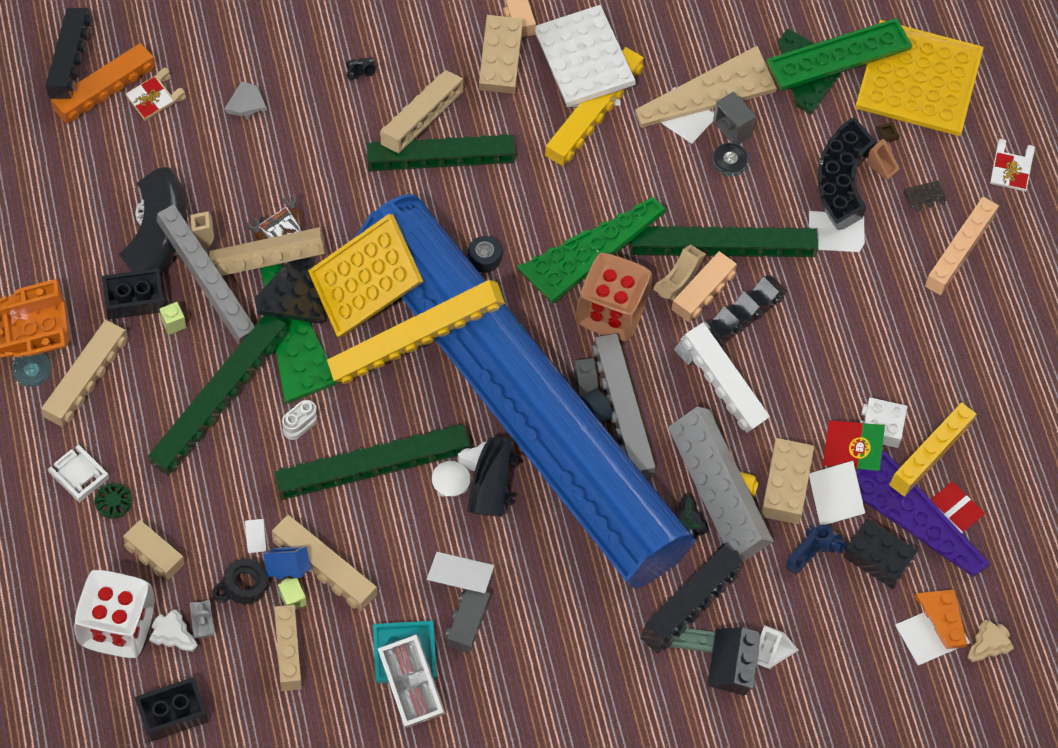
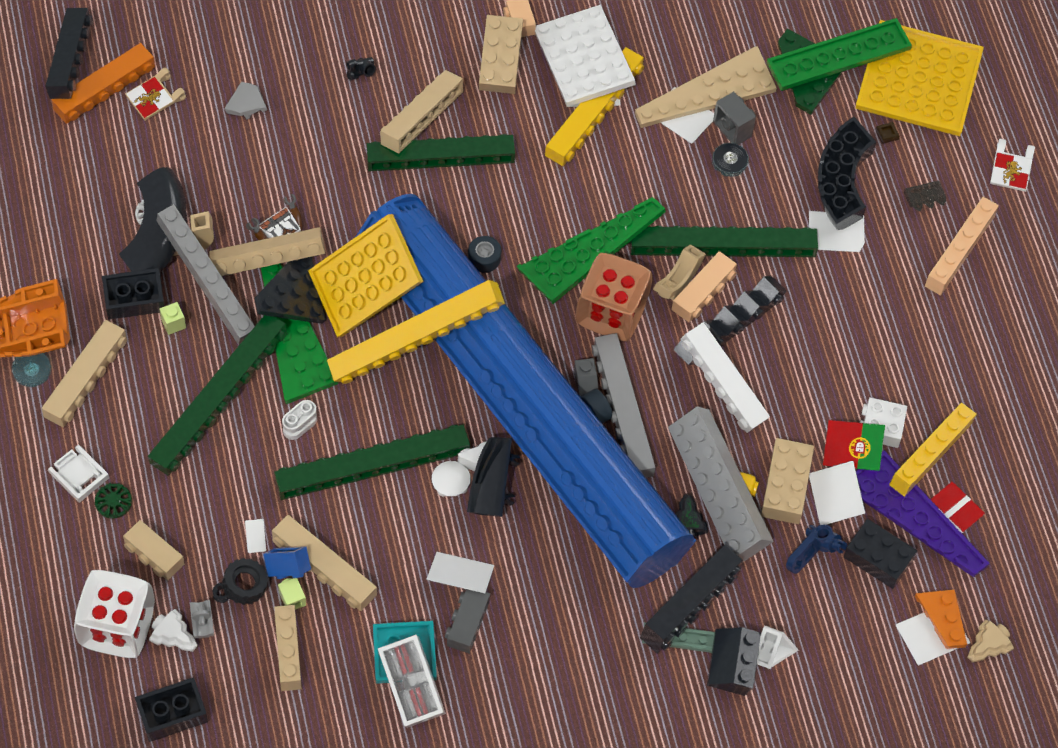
nougat slope [866,139,900,179] -> none

